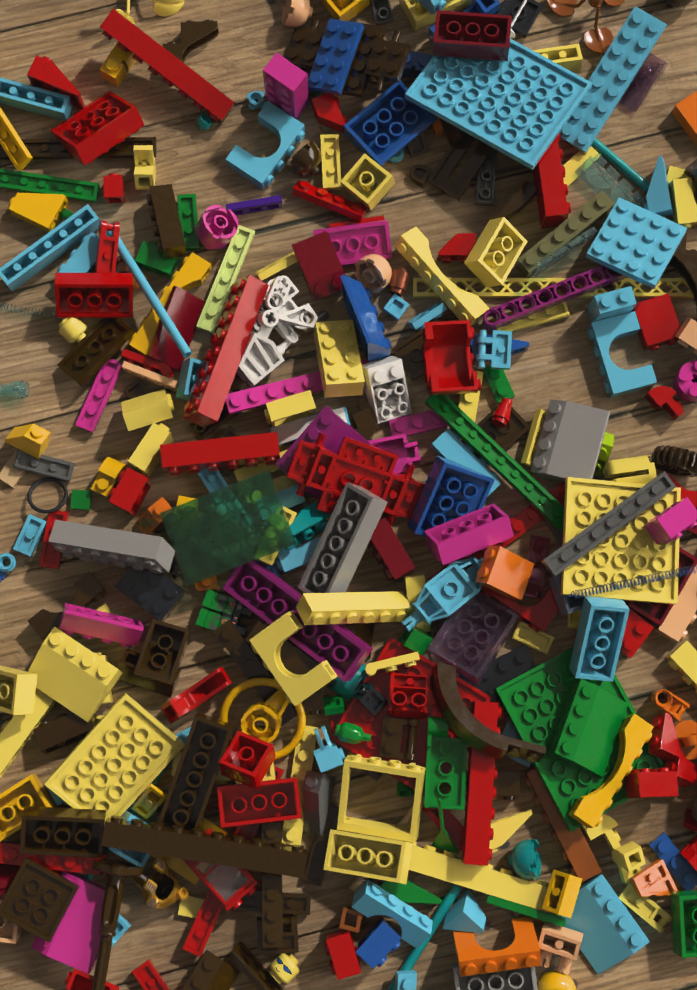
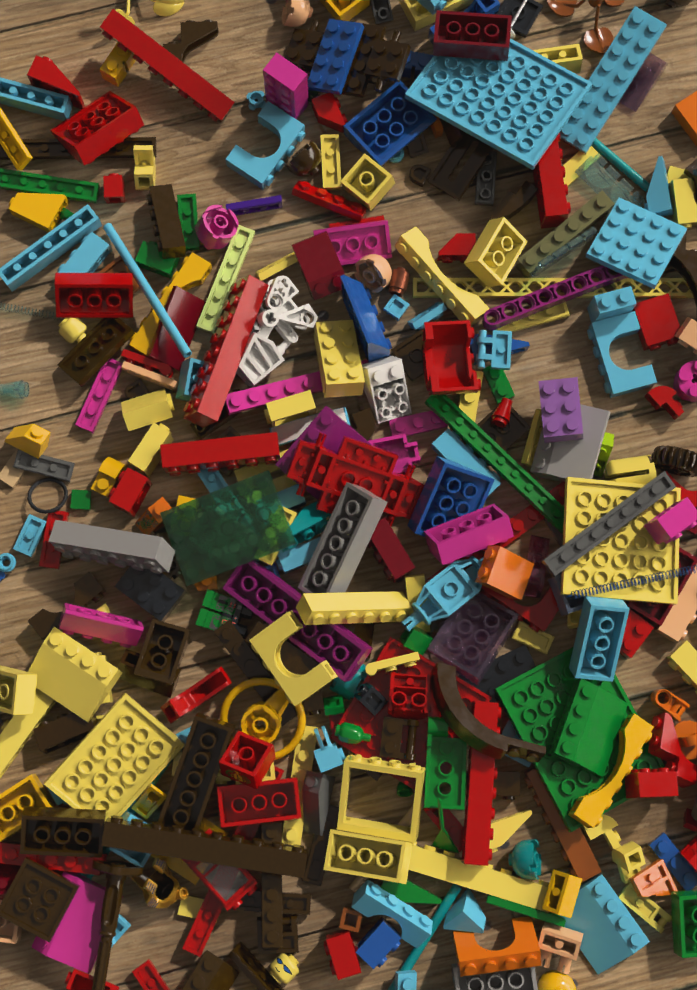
red plate [95,220,120,273] -> none
teal hinge [196,114,213,131] -> none
none -> medium lavender brick [538,377,583,443]

